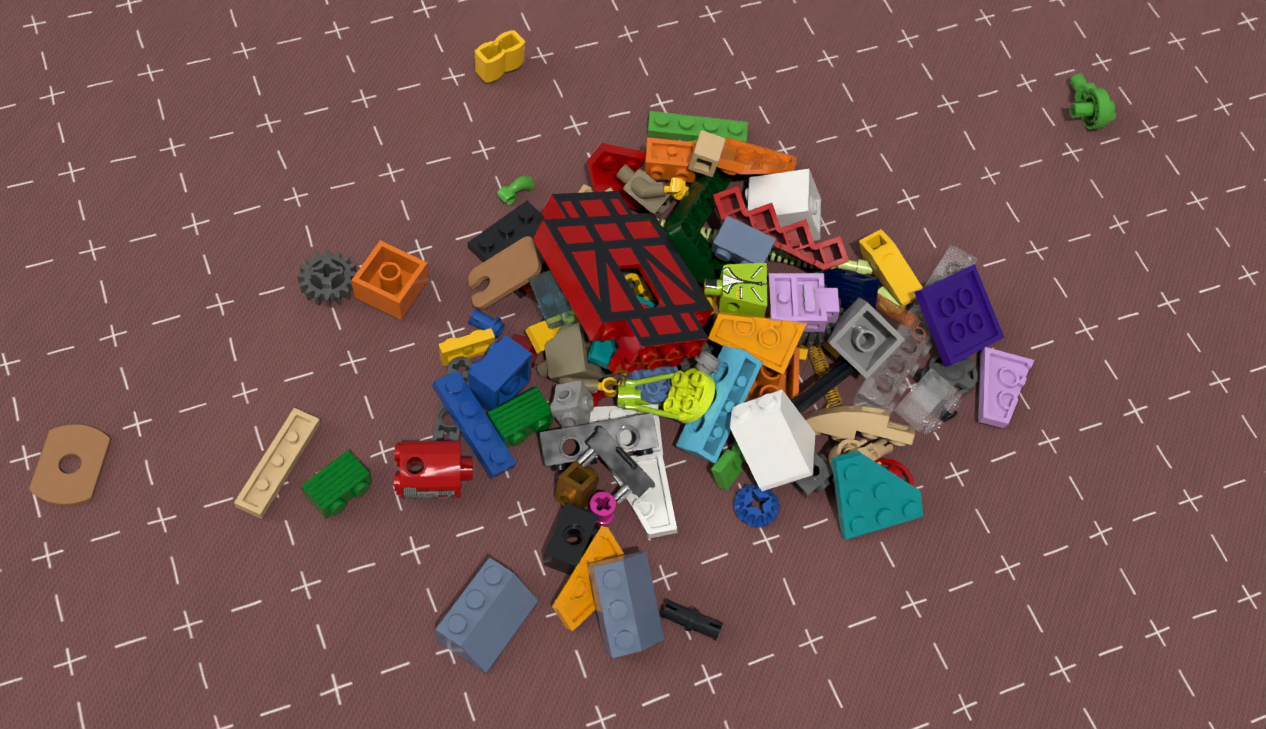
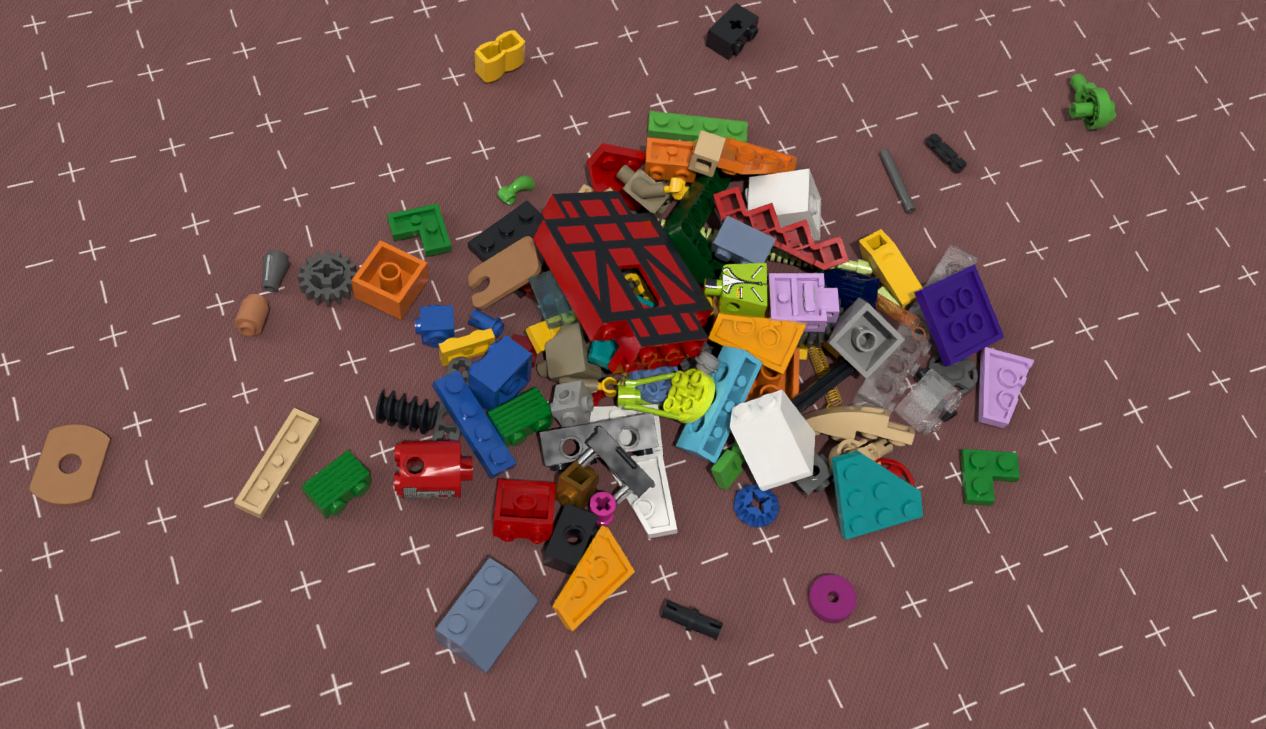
sand blue slope [587,551,664,658] -> none
none -> nougat brick [234,294,269,336]
none -> dark grey cone [261,250,290,292]
none -> black piece [375,388,440,435]
none -> green plate [387,203,452,257]
none -> blue brick [415,304,455,348]
none -> red plate [493,479,556,544]
none -> black brick [706,3,759,61]
none -> magenta piece [808,575,857,623]
none -> dark grey piece [879,149,916,214]
none -> black axle [925,134,967,173]
none -> green plate [960,449,1020,506]

